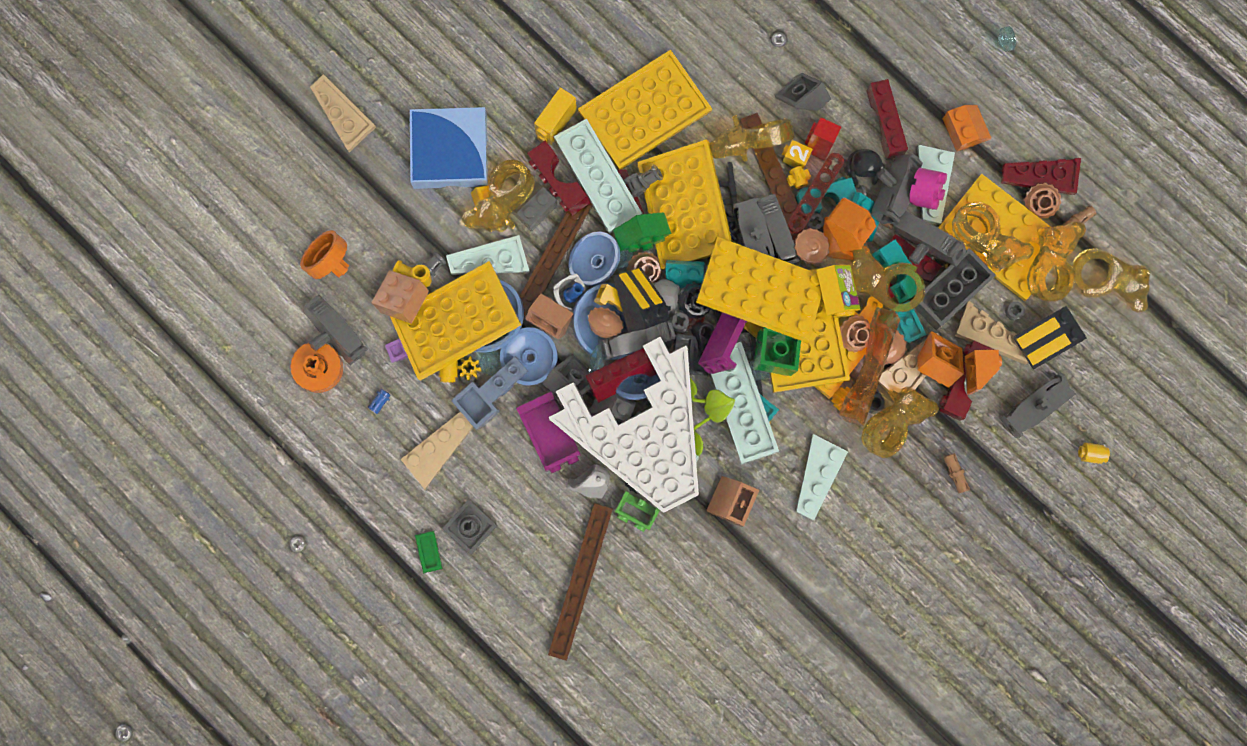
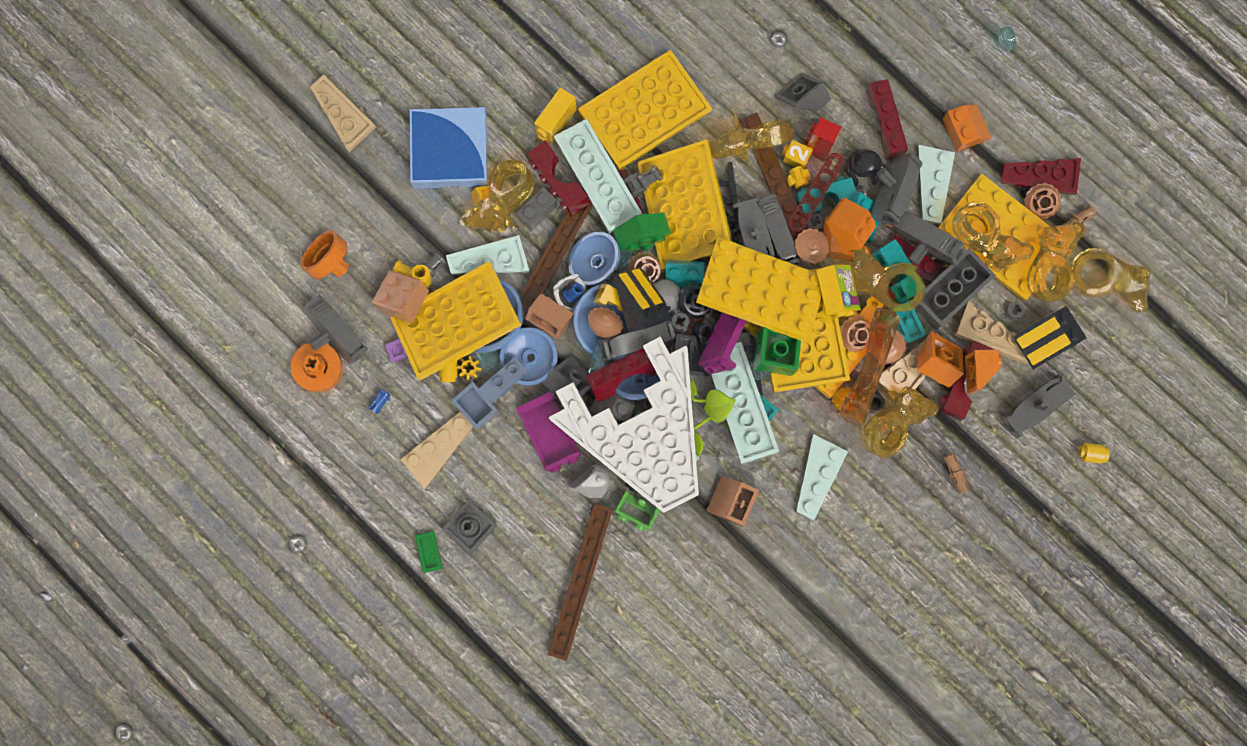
dark pink brick [910,168,947,210] -> none

